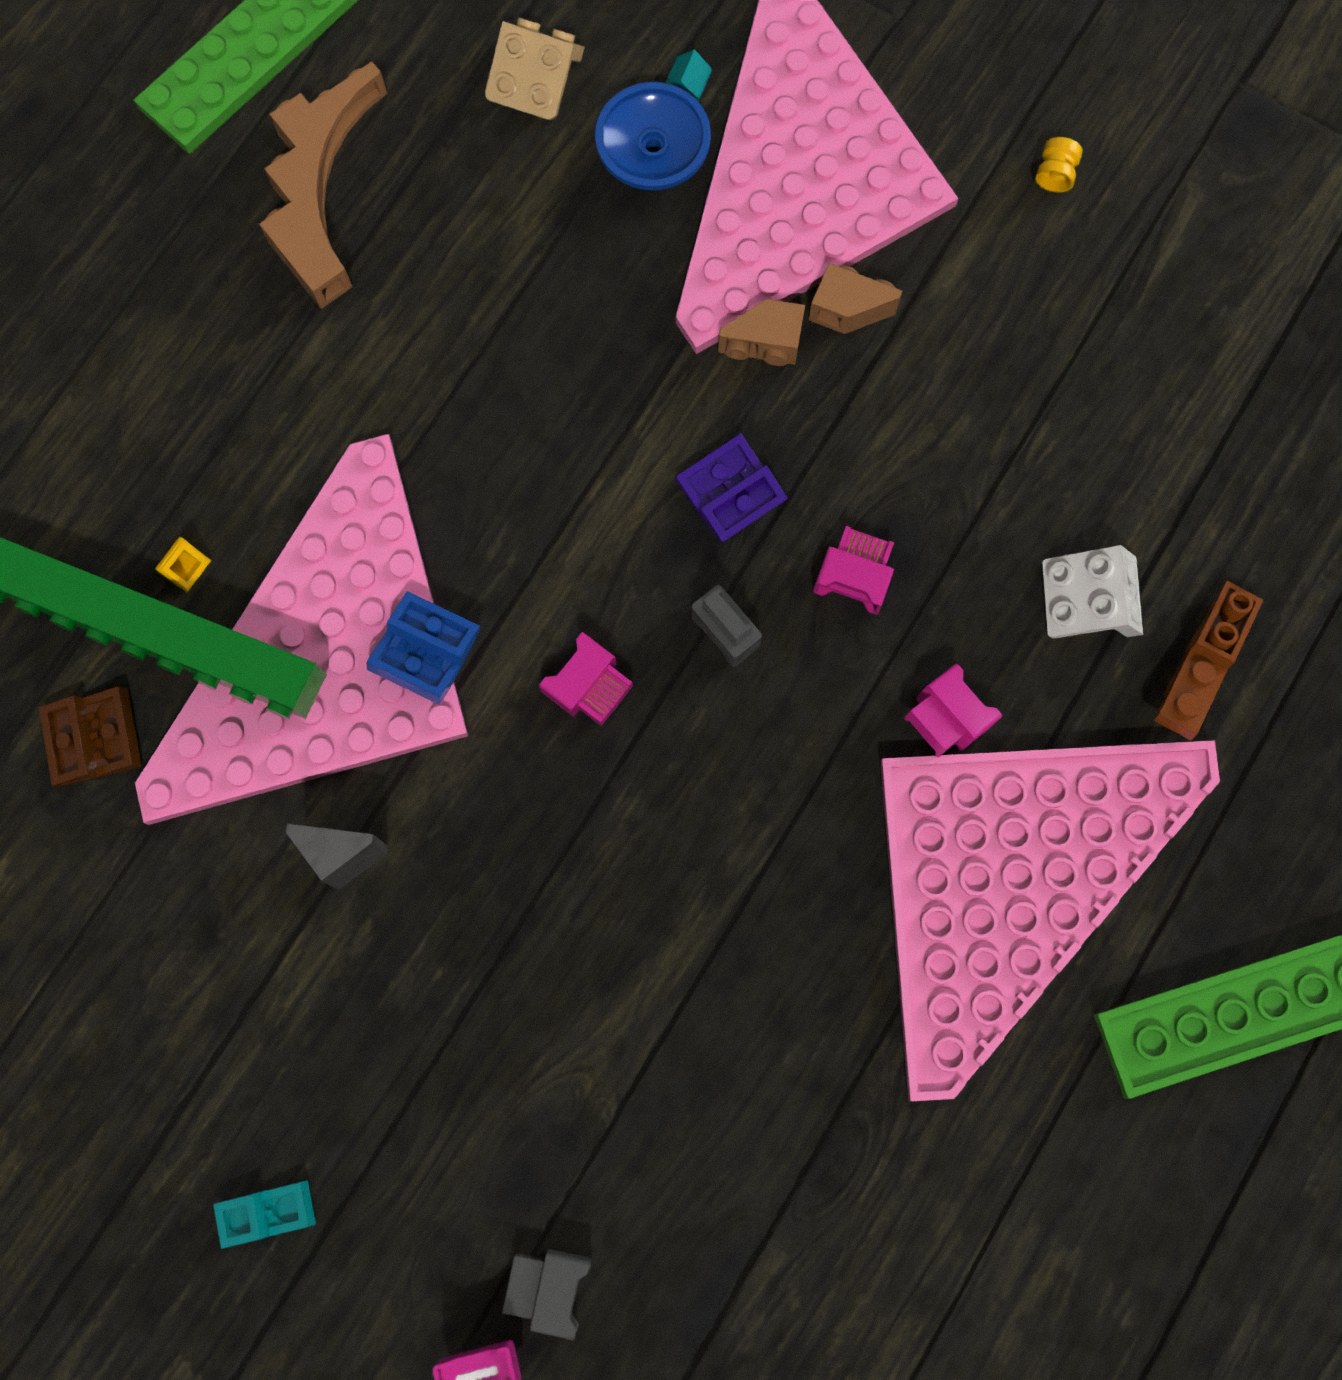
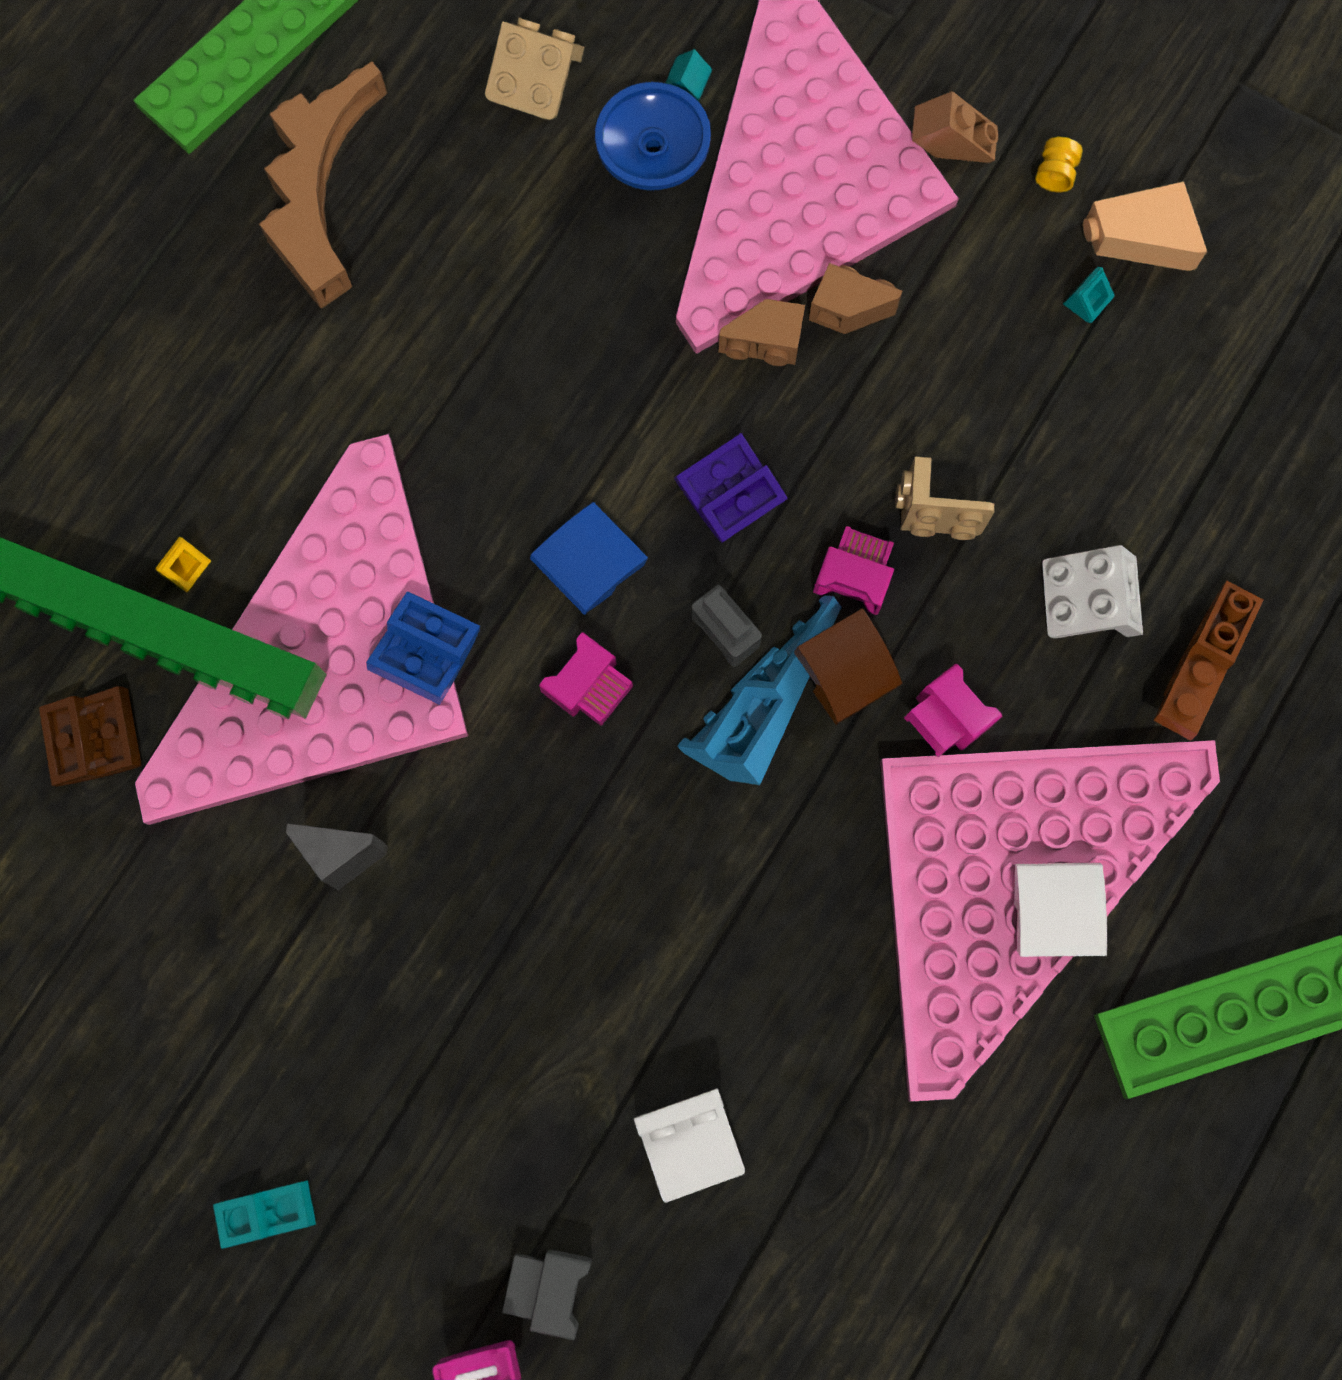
none -> blue slope [530,502,648,615]
none -> white bracket [634,1089,745,1202]
none -> dark azure wedge [678,596,841,785]
none -> reddish brown slope [794,608,902,725]
none -> tan bracket [895,457,995,540]
none -> medium nougat slope [912,91,998,163]
none -> white slope [1014,863,1107,957]
none -> teal slope [1063,267,1115,323]
none -> light nougat slope [1083,182,1207,271]

